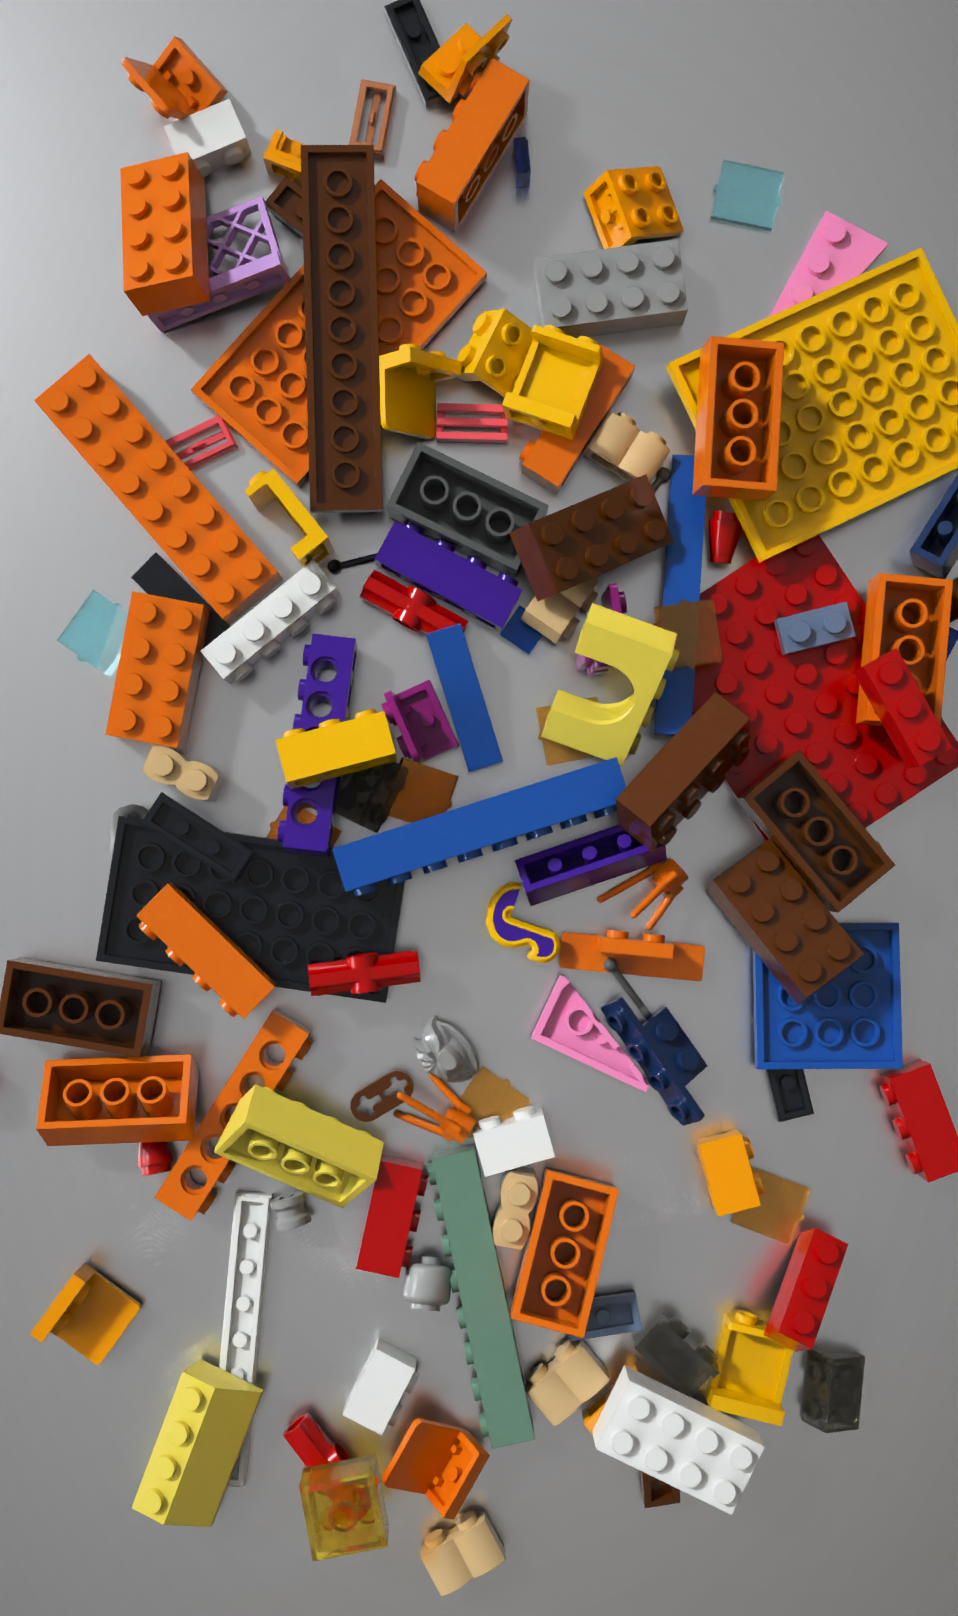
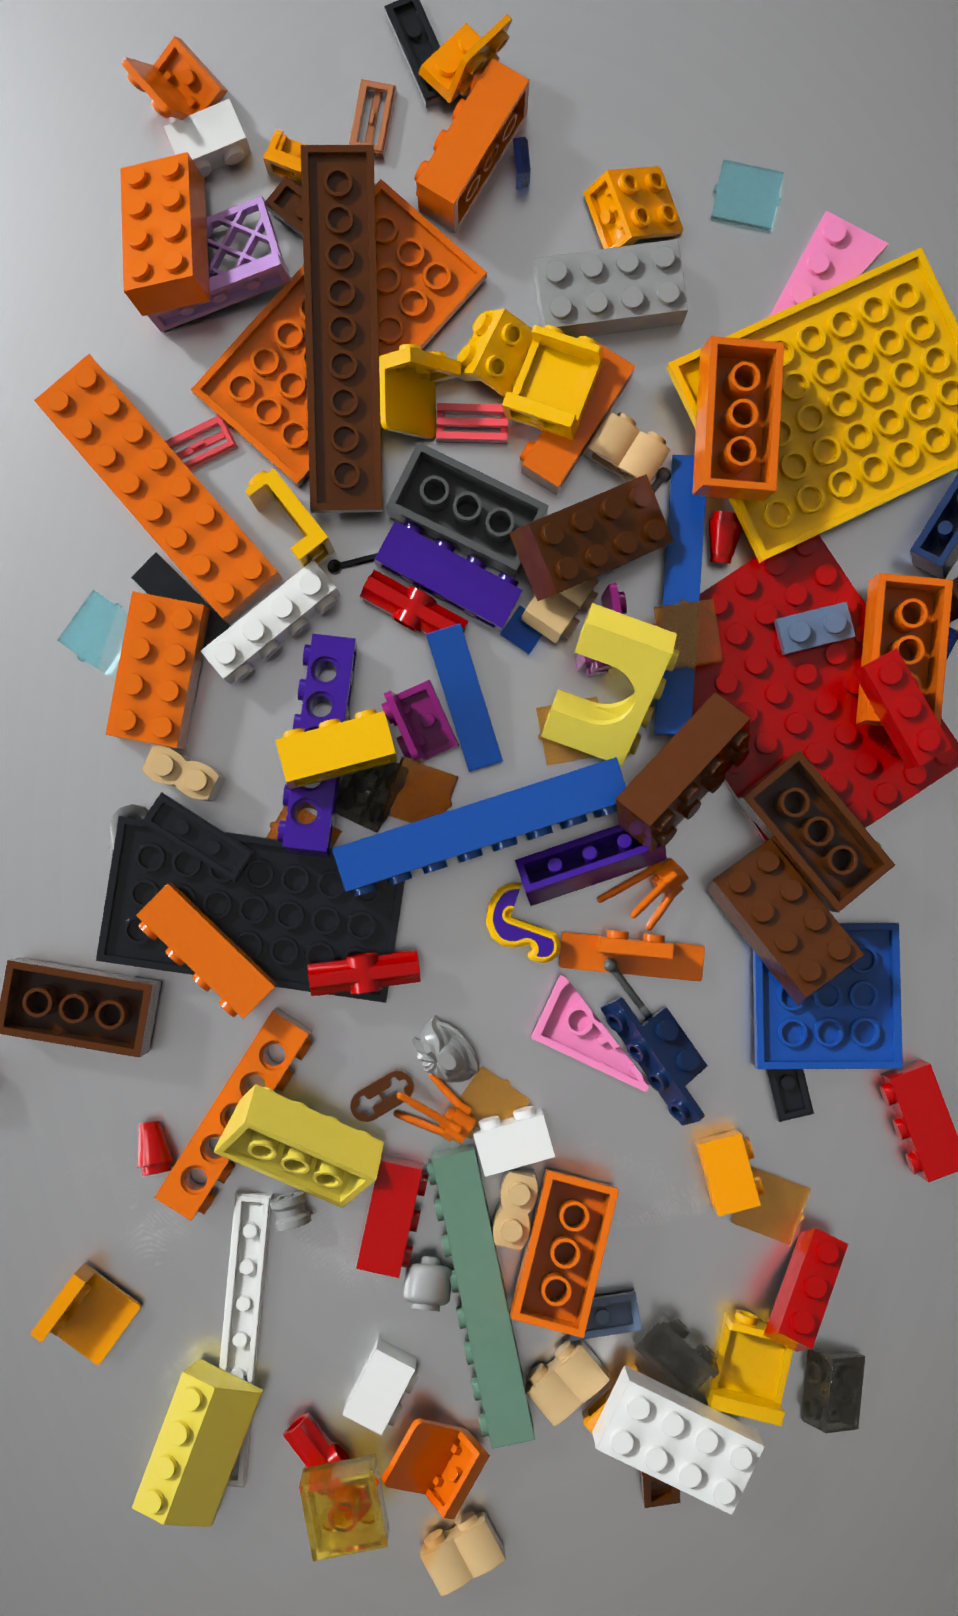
orange brick [36,1054,199,1146] -> none

